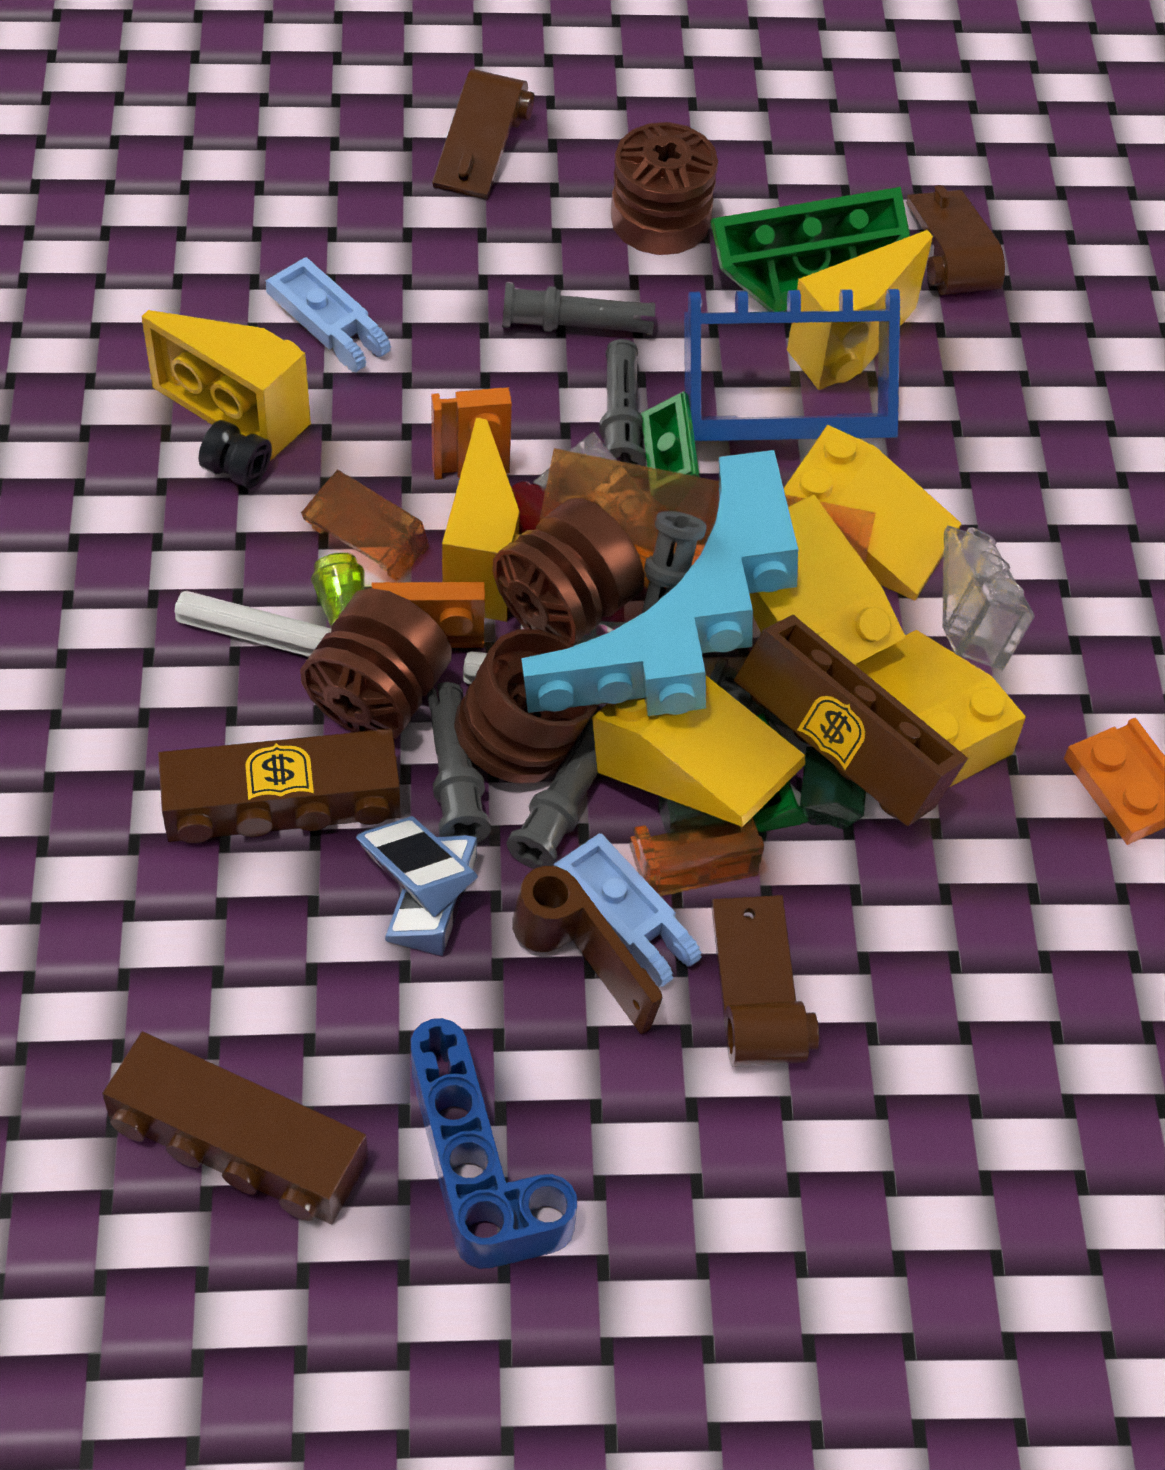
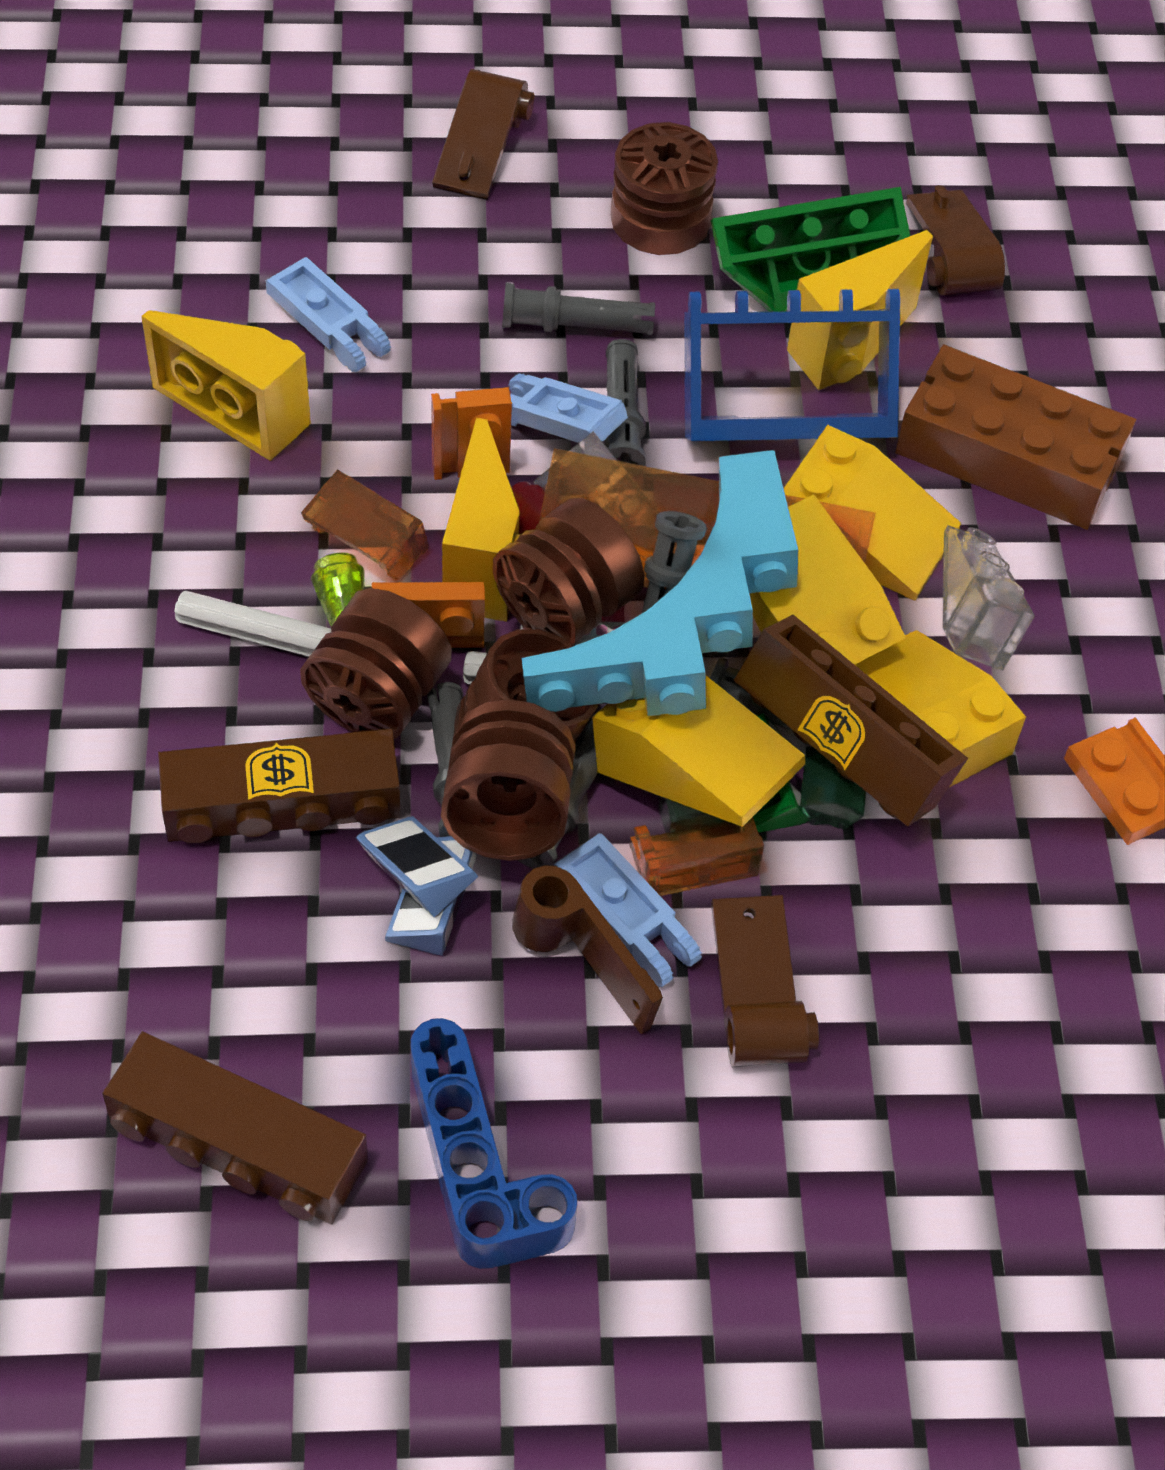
black wheel [198,420,272,489] -> none
green slope [641,391,700,511] -> none
none -> copper wheel [441,699,576,861]
none -> light blue hinge [508,373,628,448]
none -> dark orange piece [895,344,1137,530]

